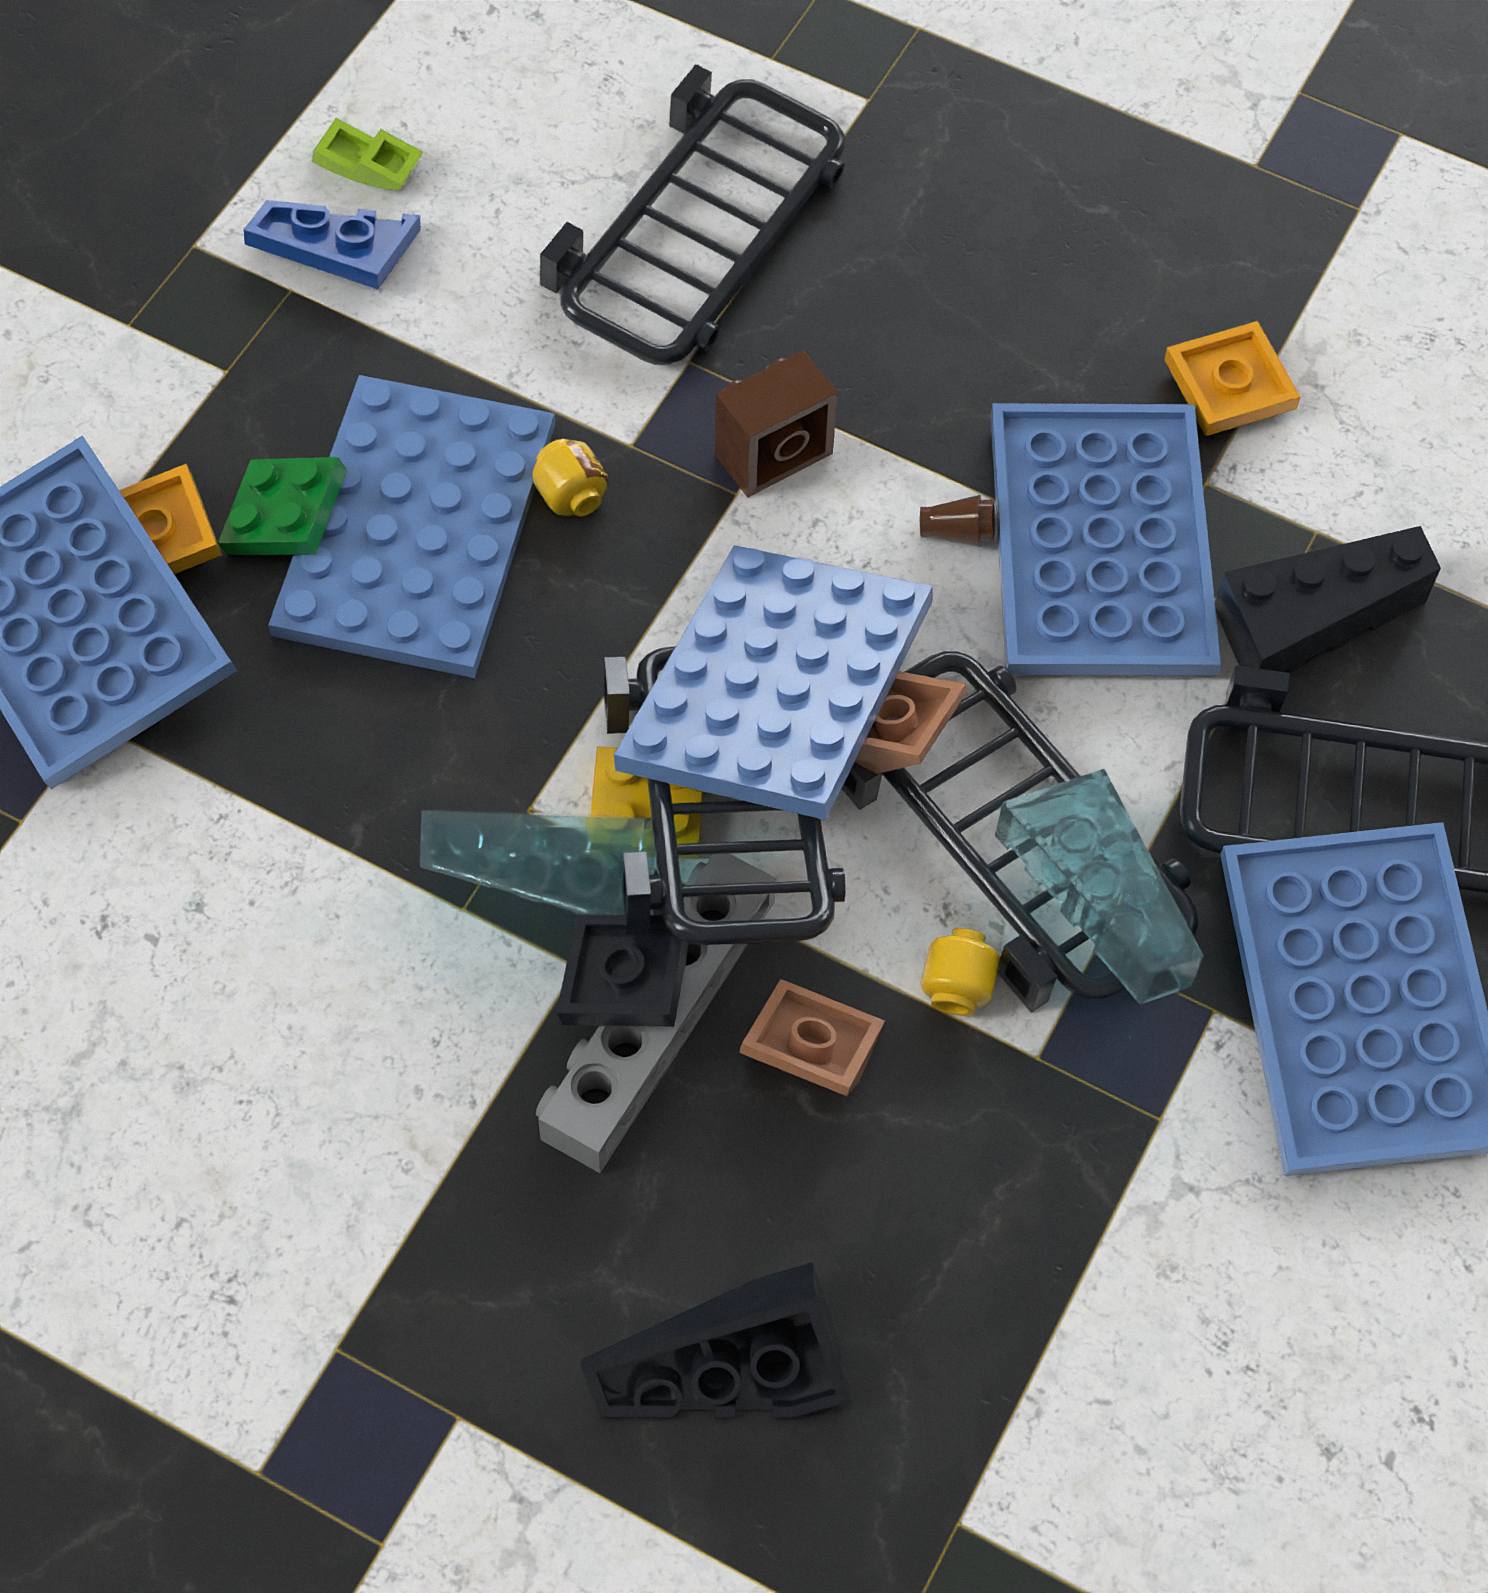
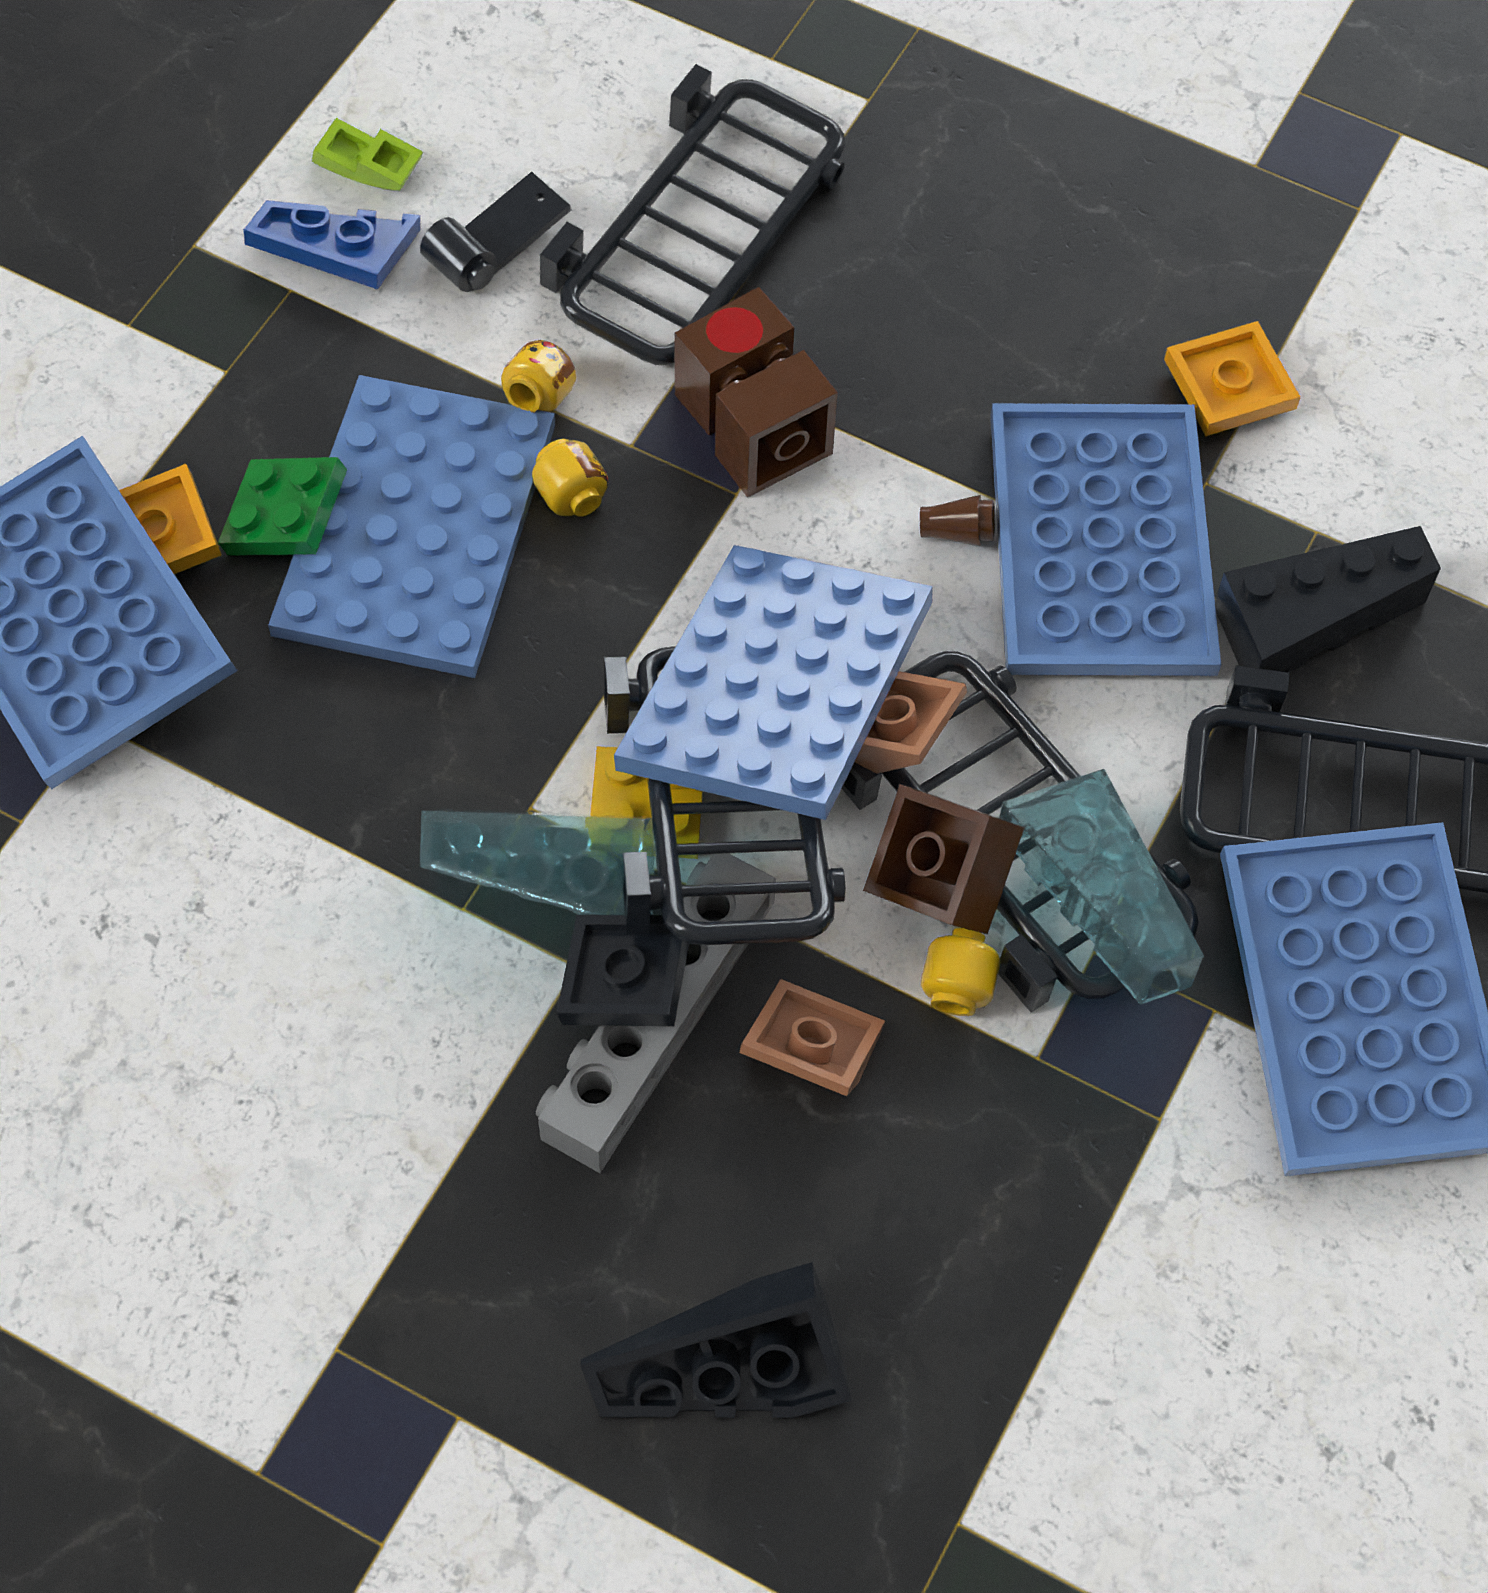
none -> black door [420,171,571,292]
none -> yellow head [501,340,576,413]
none -> reddish brown brick [675,287,795,435]
none -> reddish brown brick [863,784,1025,934]

